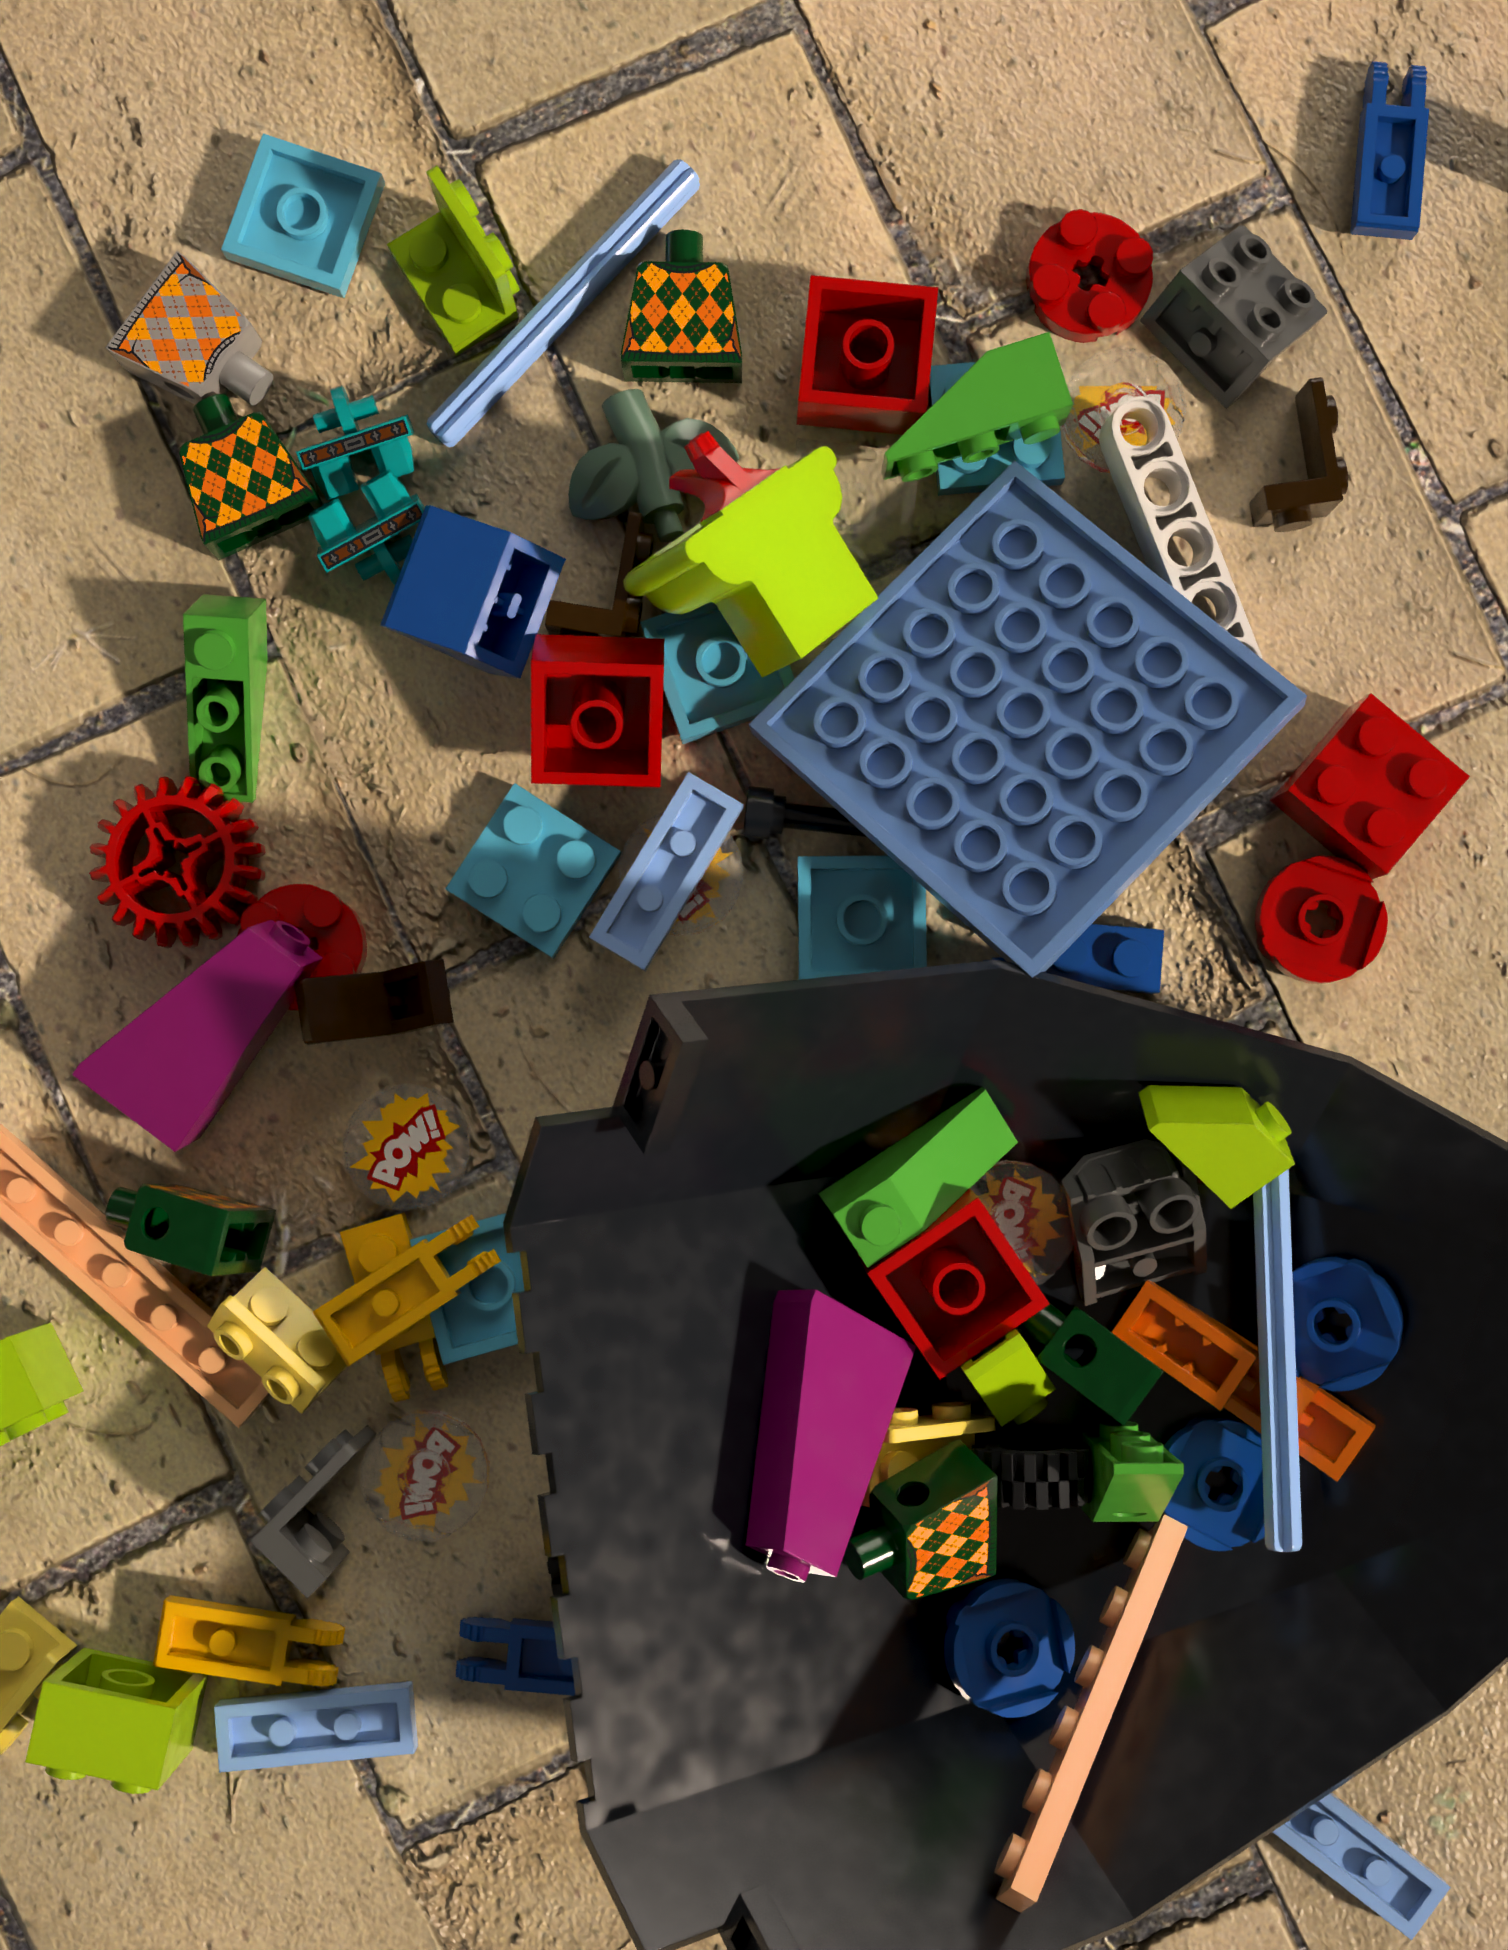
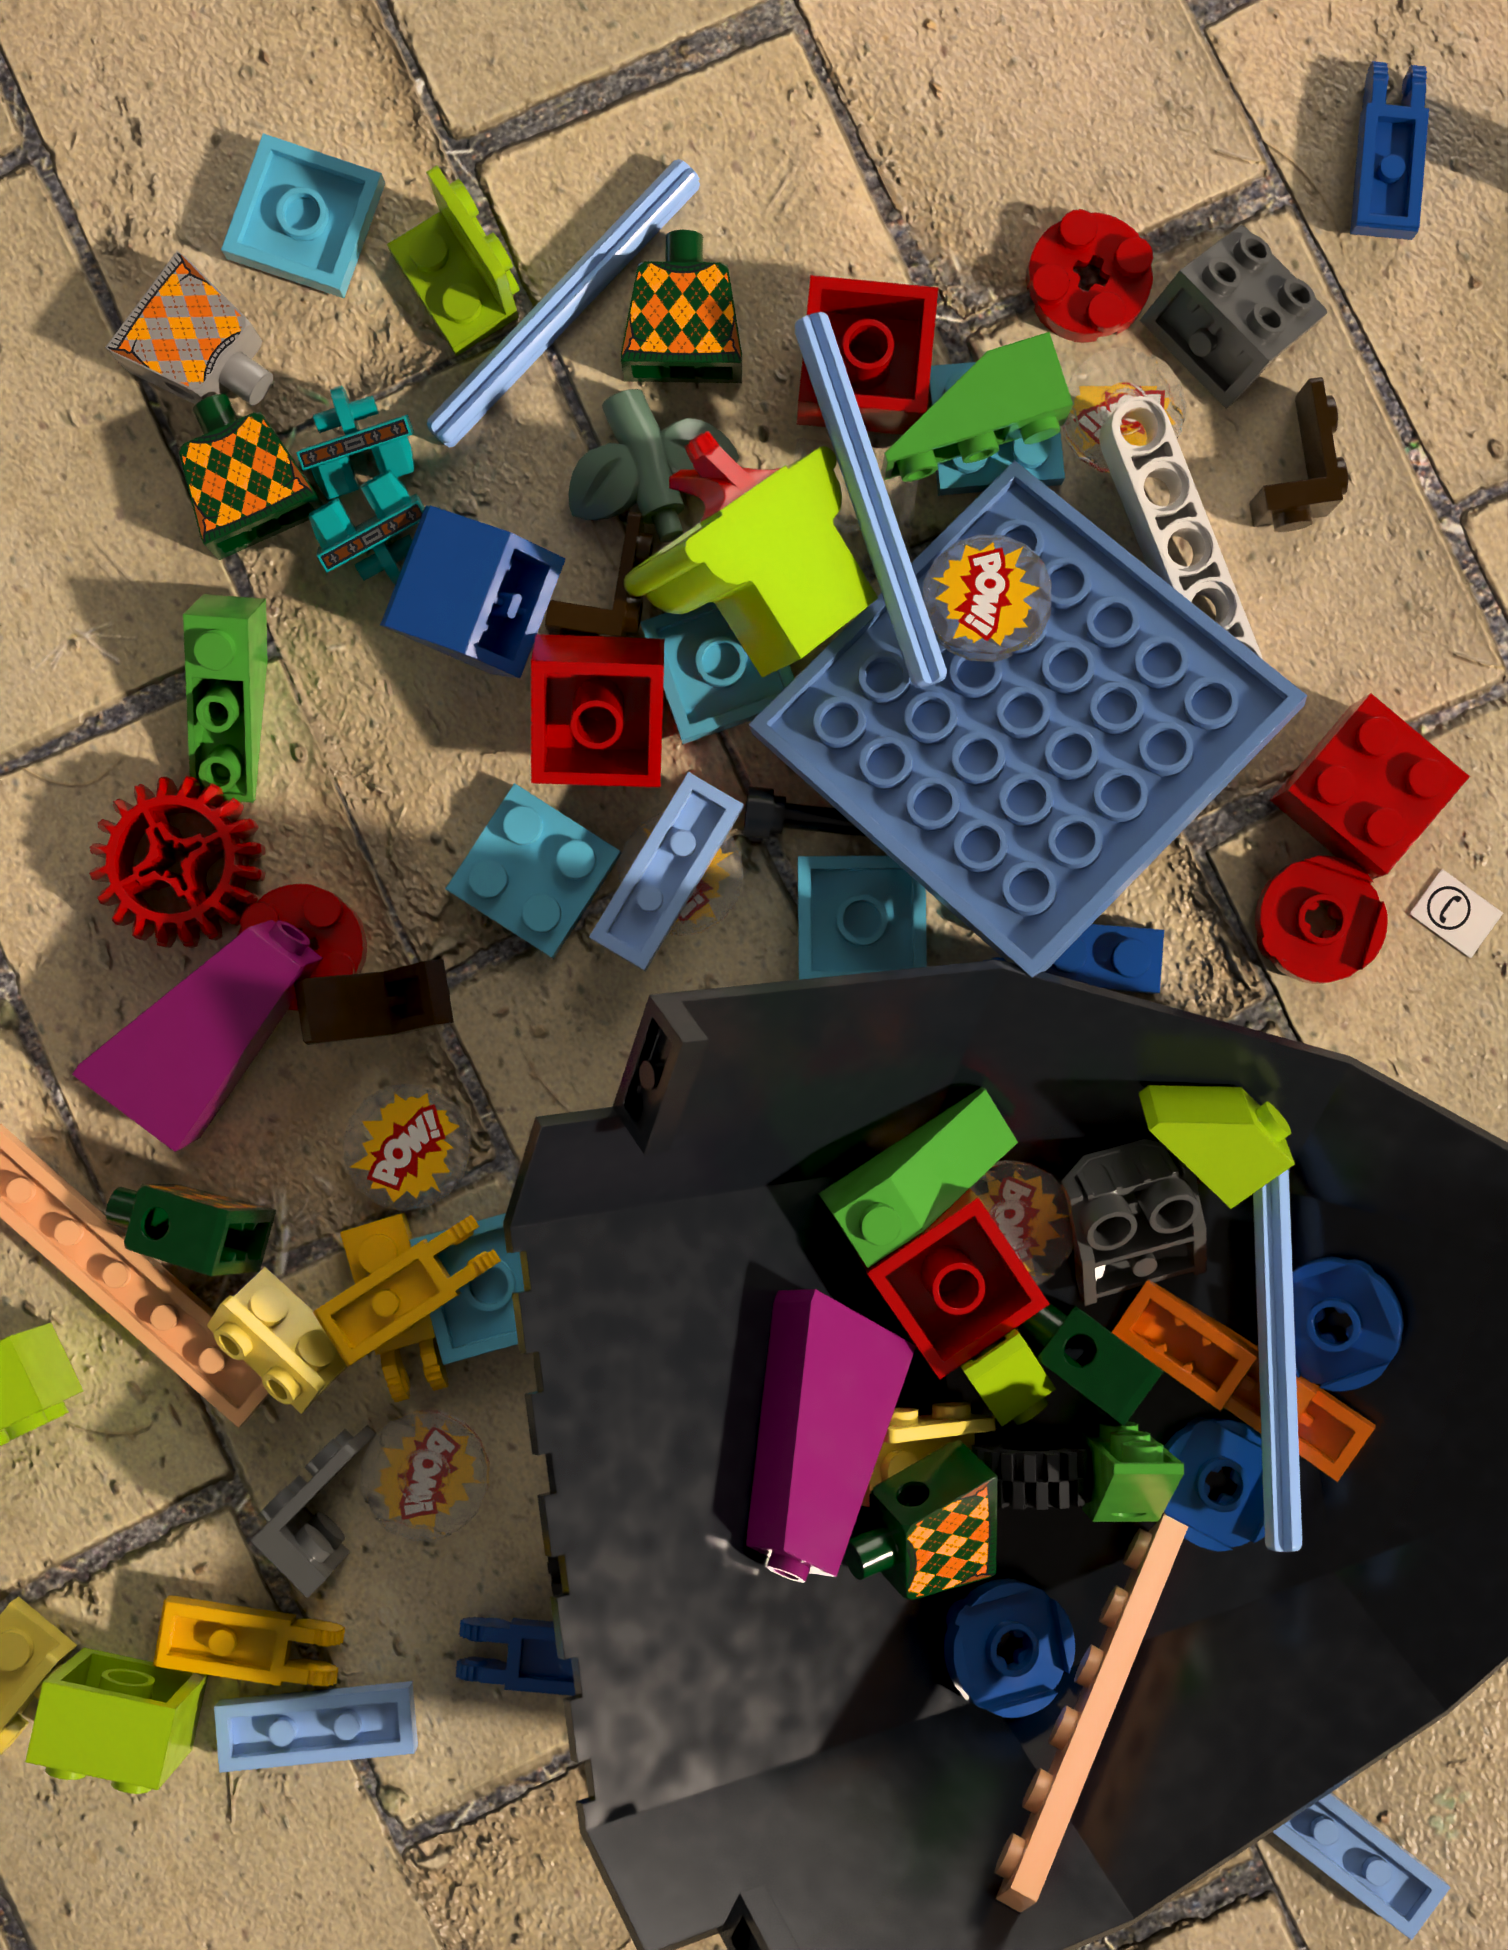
none -> light blue axle [795,312,947,688]
none -> tile [923,535,1052,662]
none -> white sticker [1410,869,1503,959]

